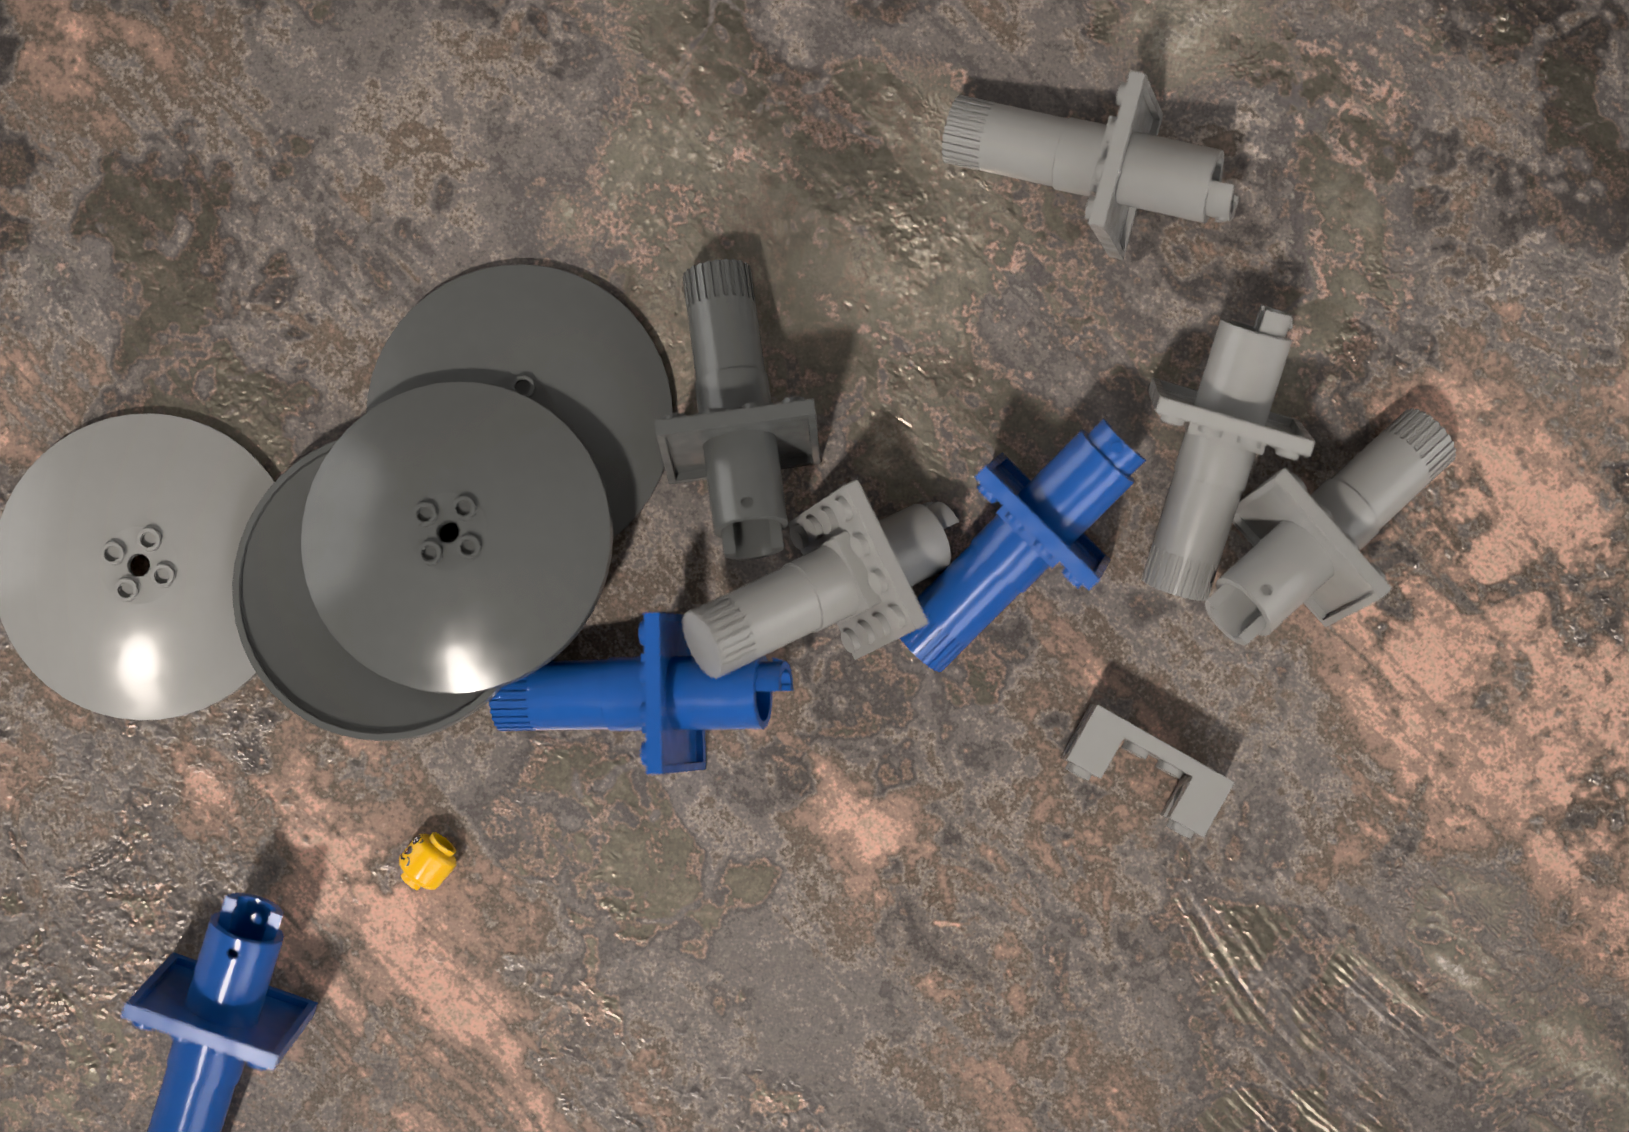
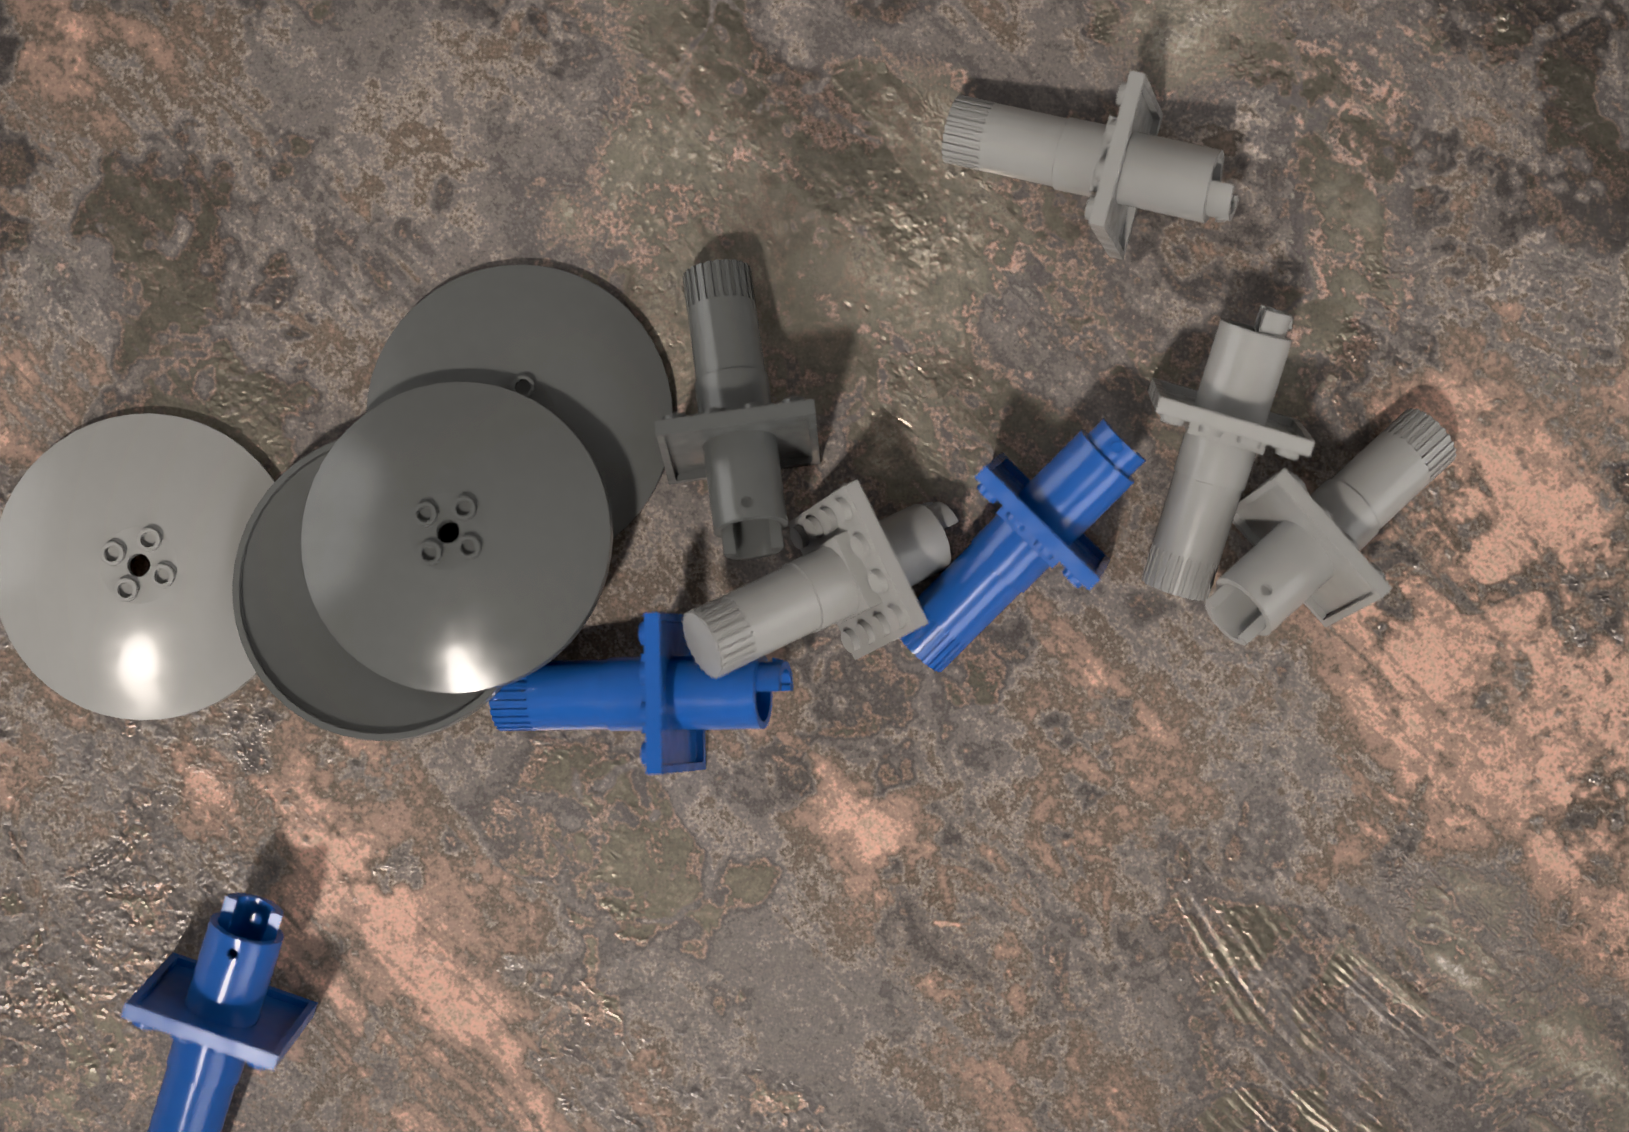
yellow head [399,832,457,890] -> none
light grey plate [1060,704,1235,839] -> none

